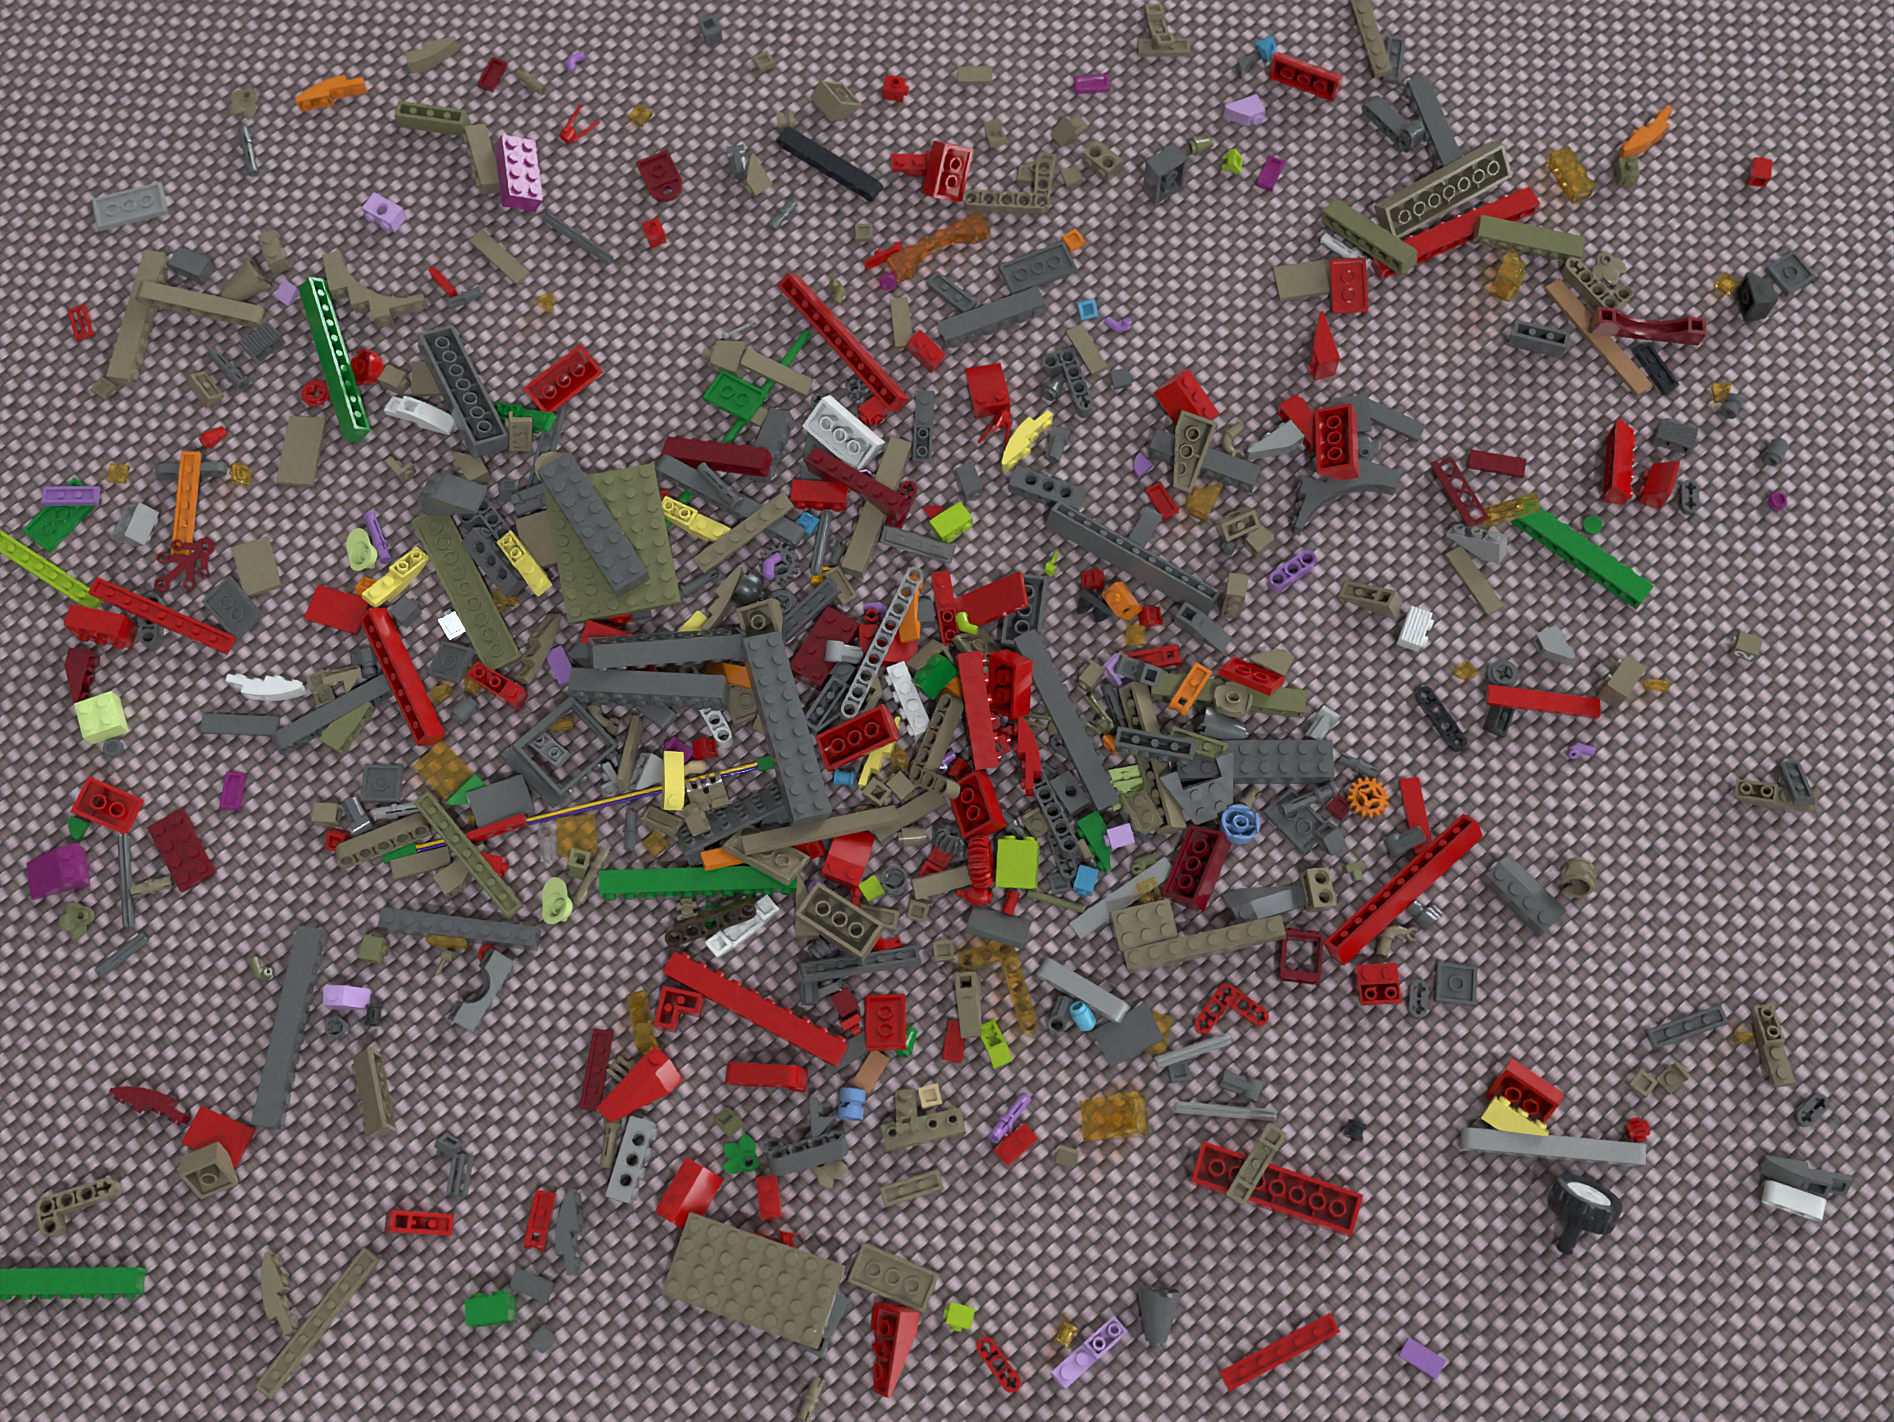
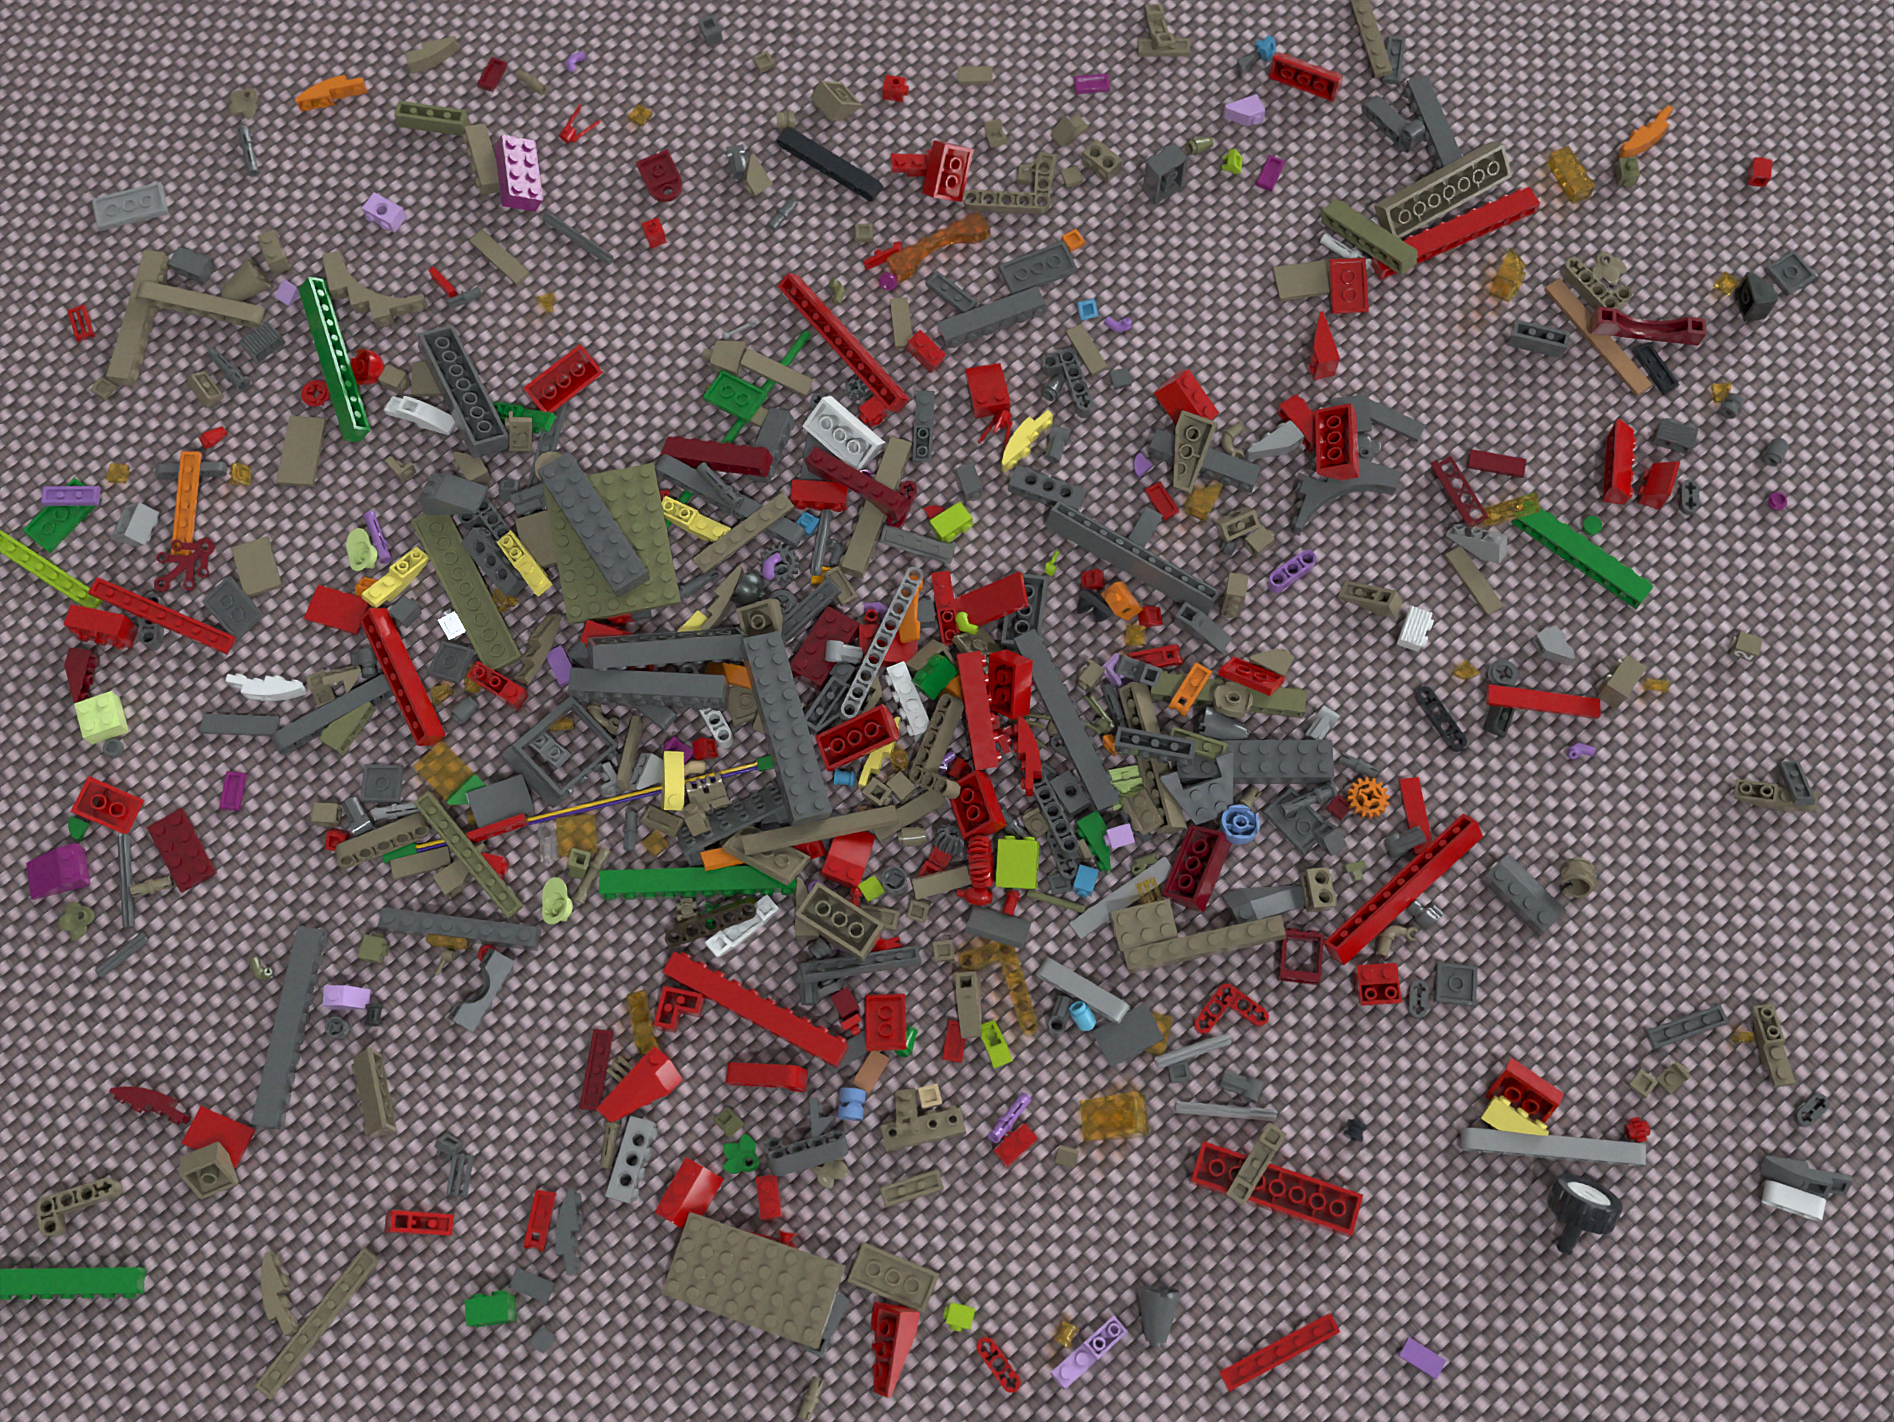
olive brick [1472,215,1585,263] -> none

